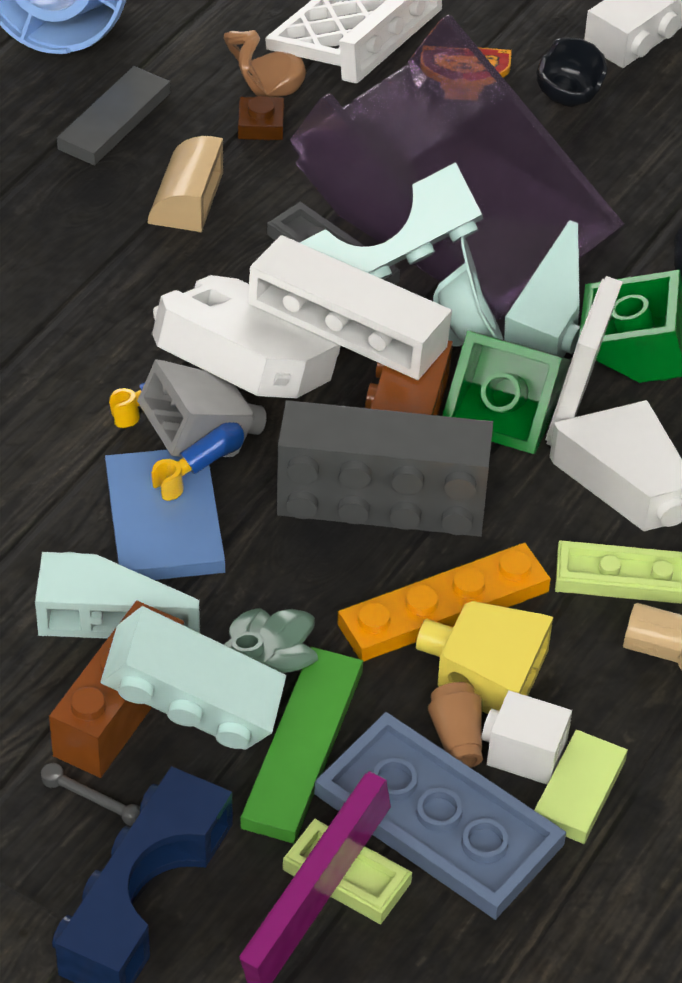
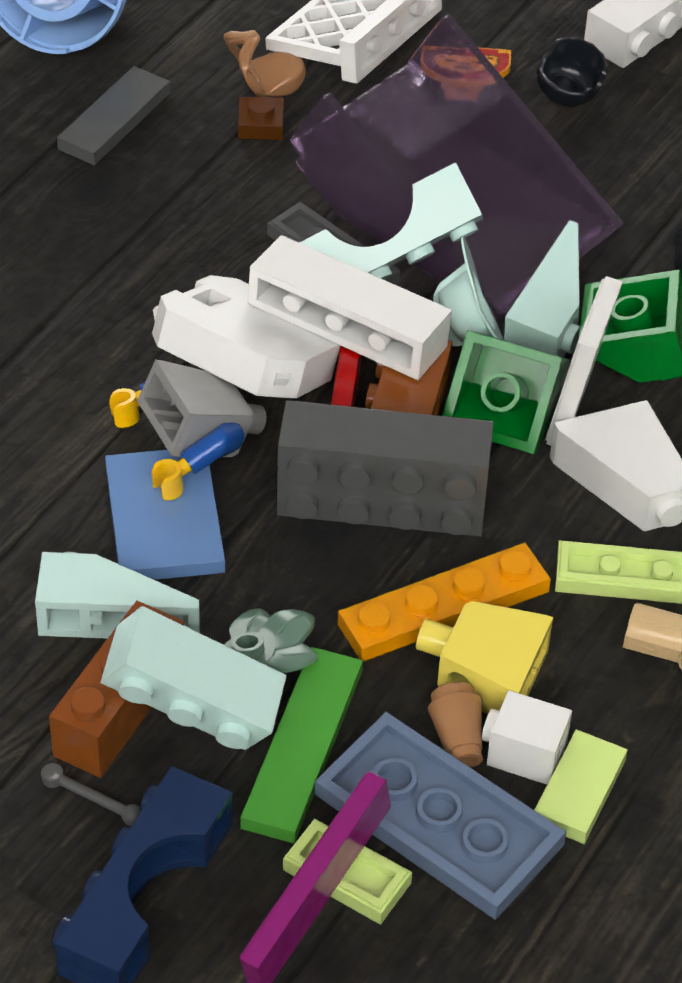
tan brick [148,136,223,232] -> none
none -> red tile [331,346,361,407]

